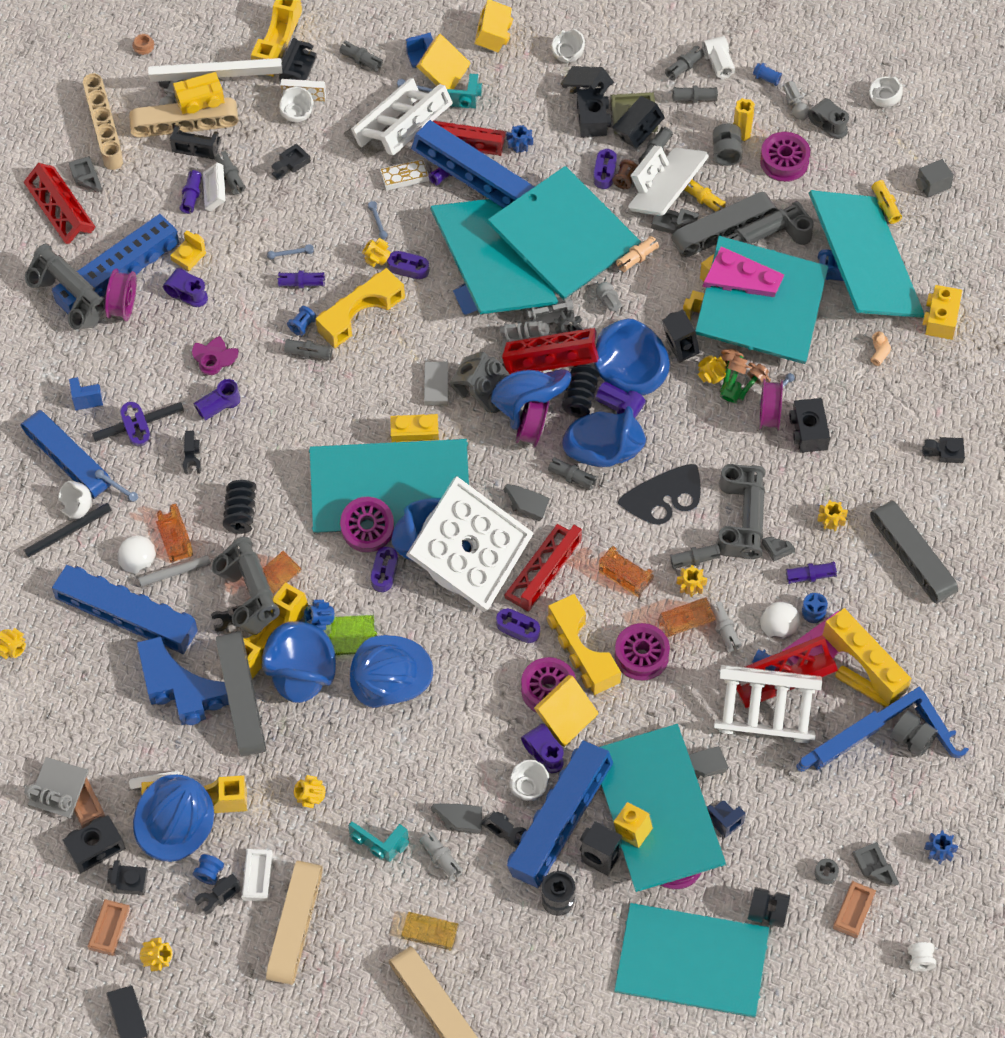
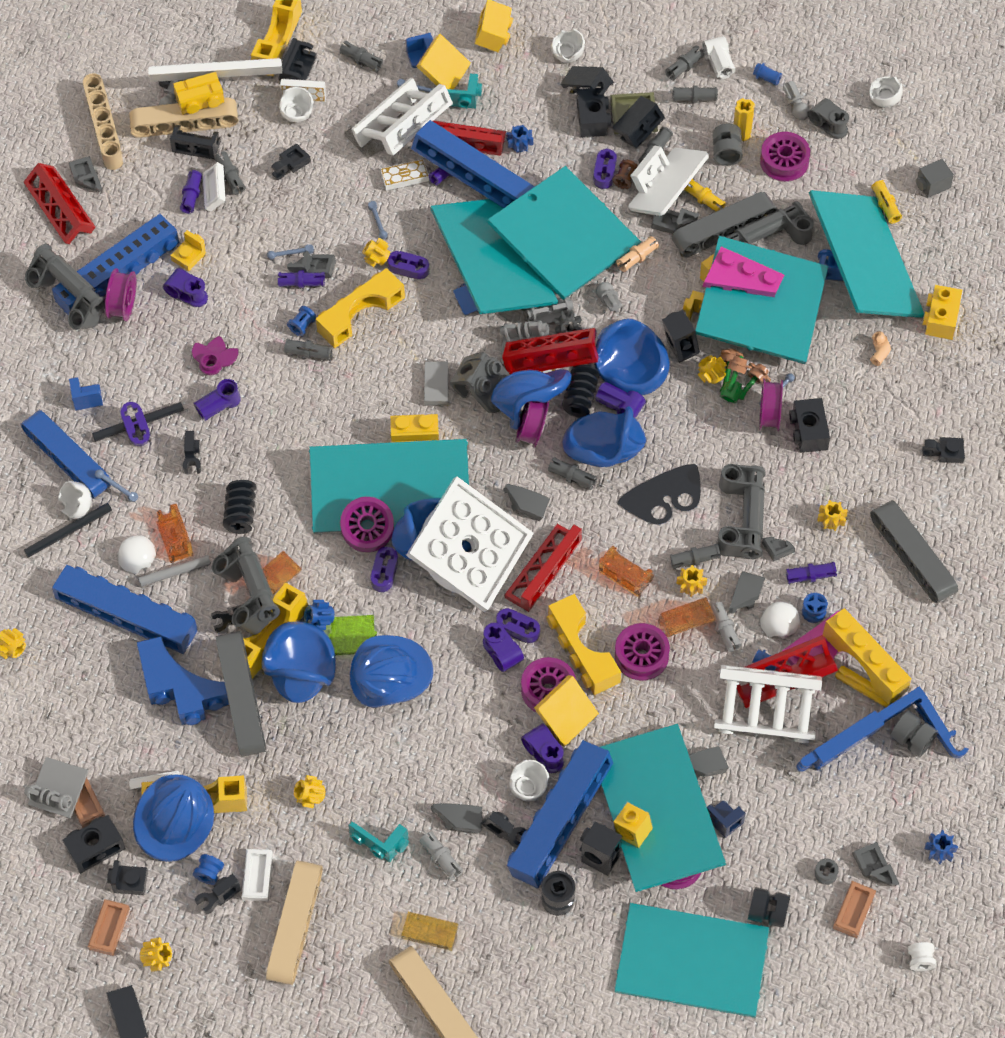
nougat plate [132,34,154,55] -> none
none -> dark grey slope [287,251,336,278]
none -> dark purple piece [483,623,524,672]
none -> dark grey slope [728,571,765,614]

